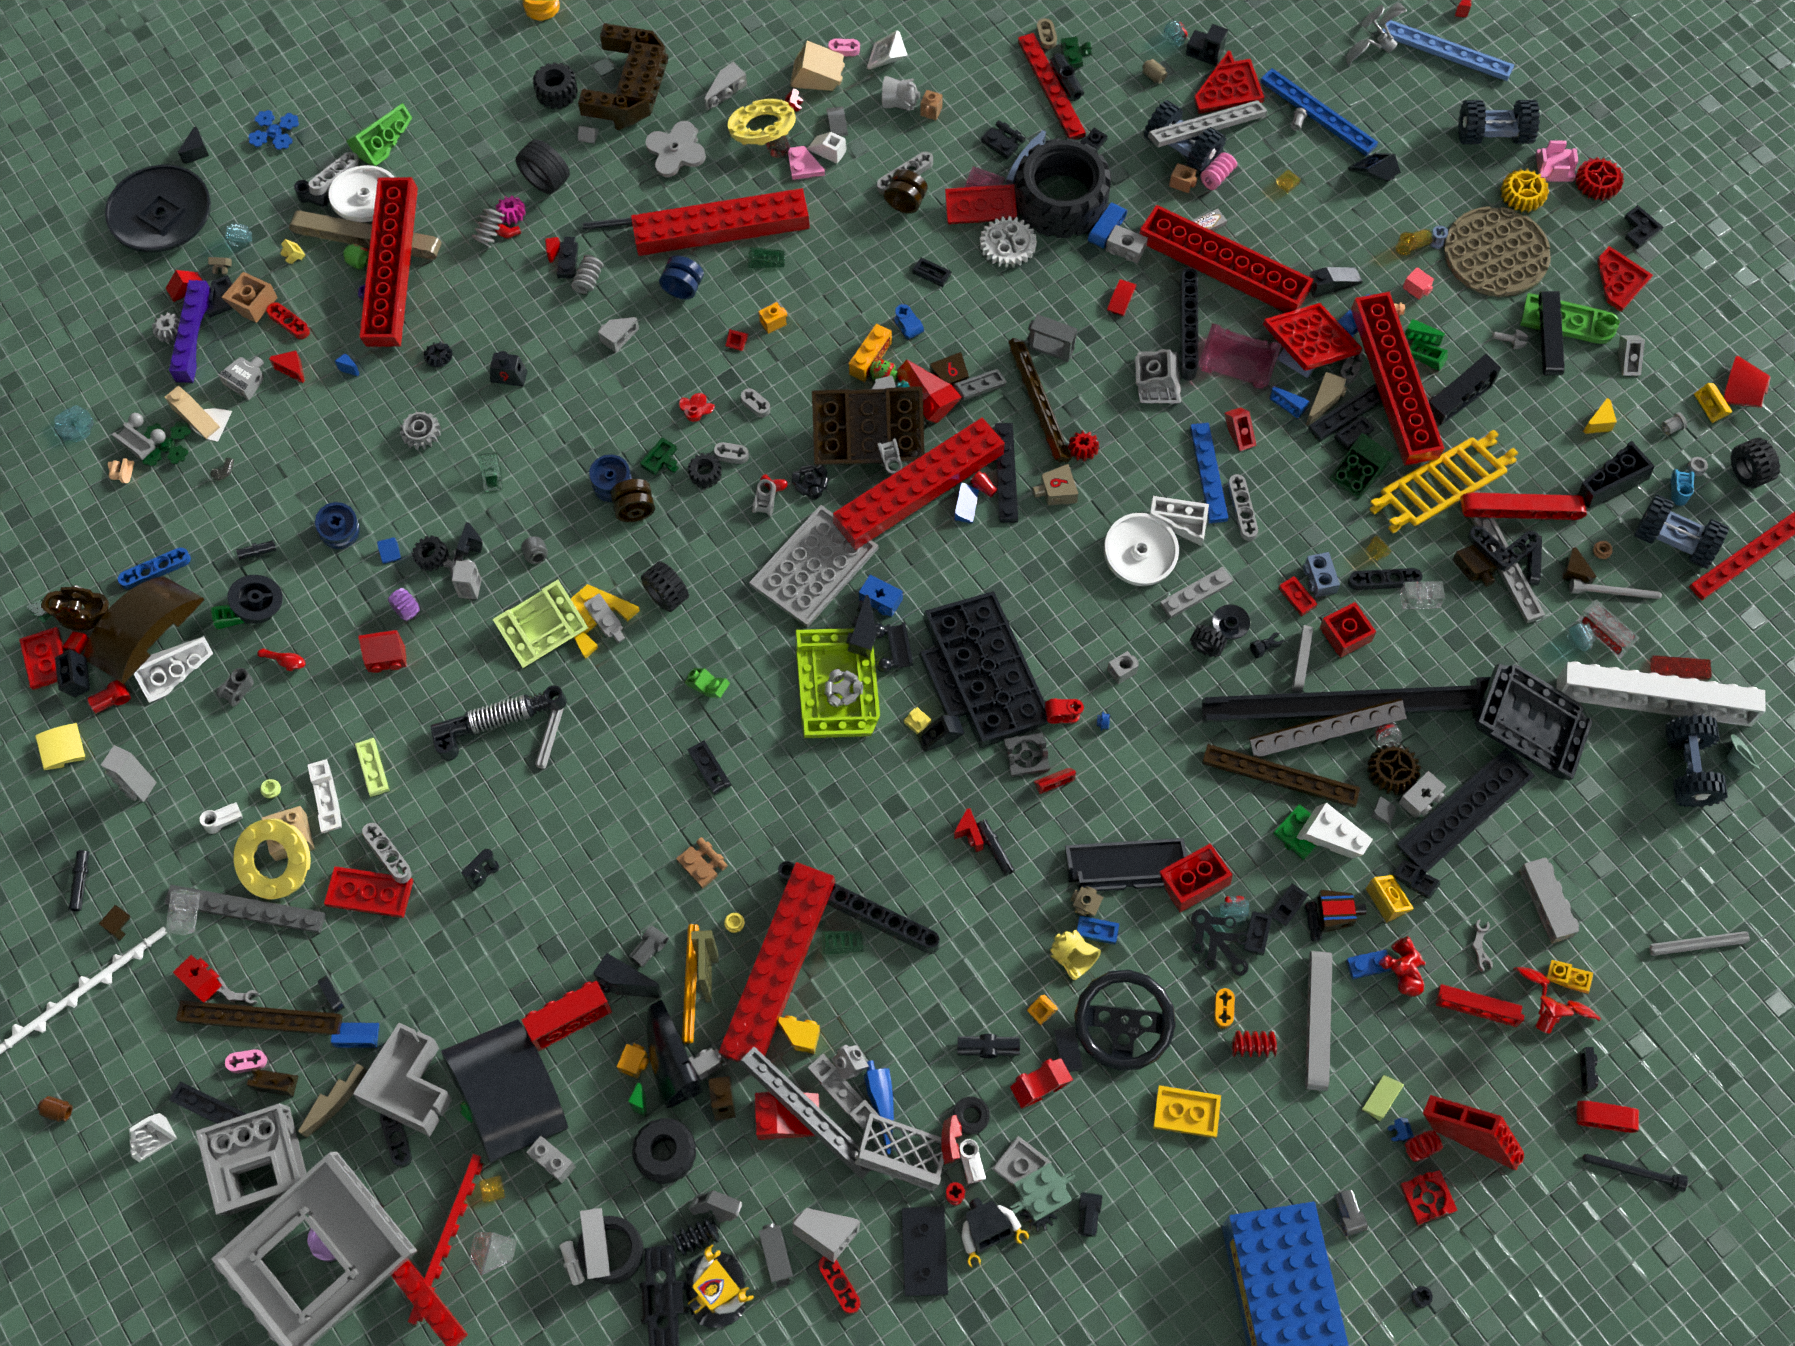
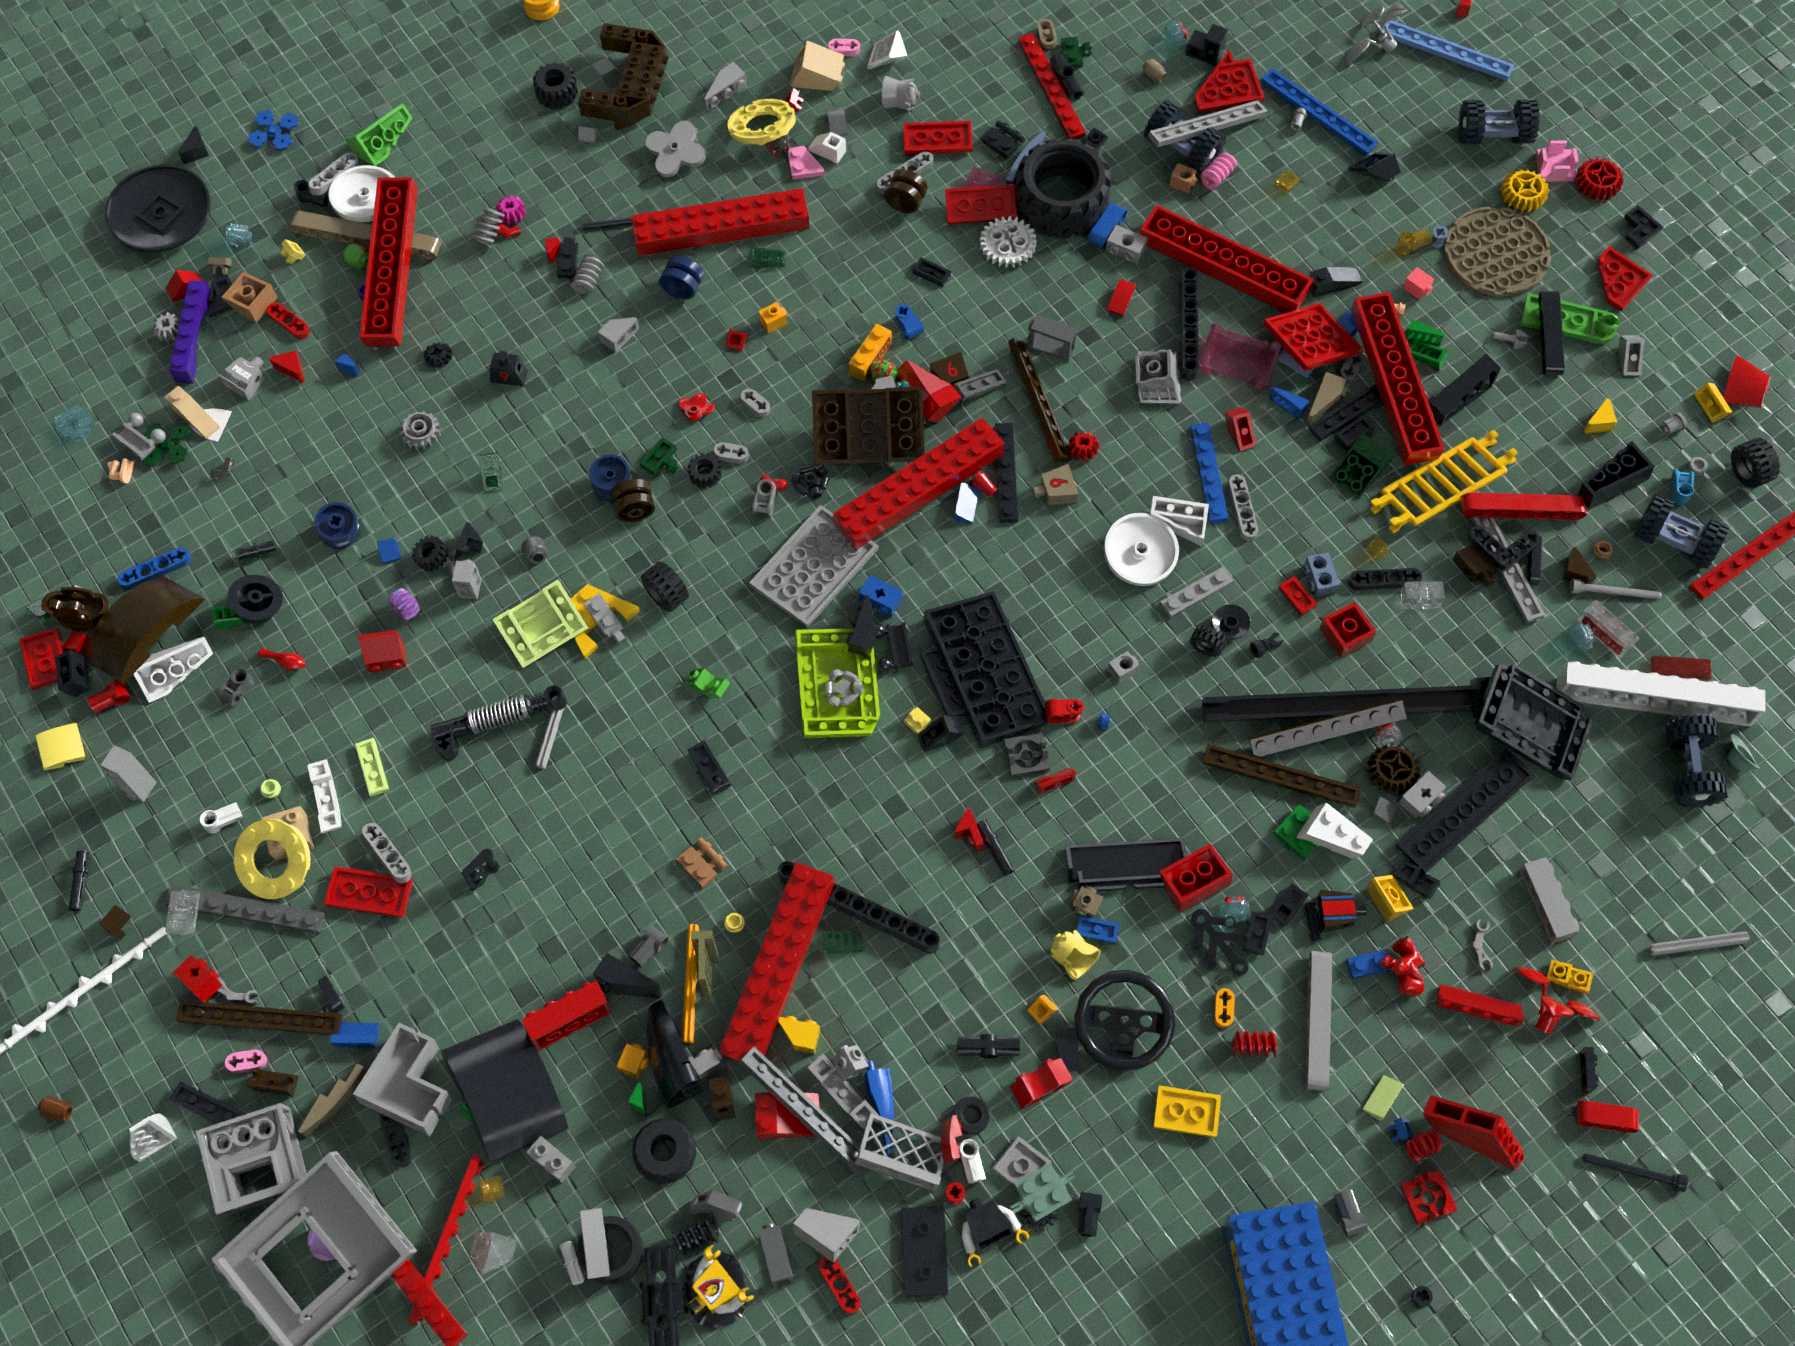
black tyre [515,139,570,194] -> none
light grey piece [877,438,902,475] -> none
medium nougat brick [921,90,943,120] -> none
tile [1192,209,1227,231] -> none
light grey beam [1292,625,1313,693] -> none
none -> red plate [903,121,973,155]

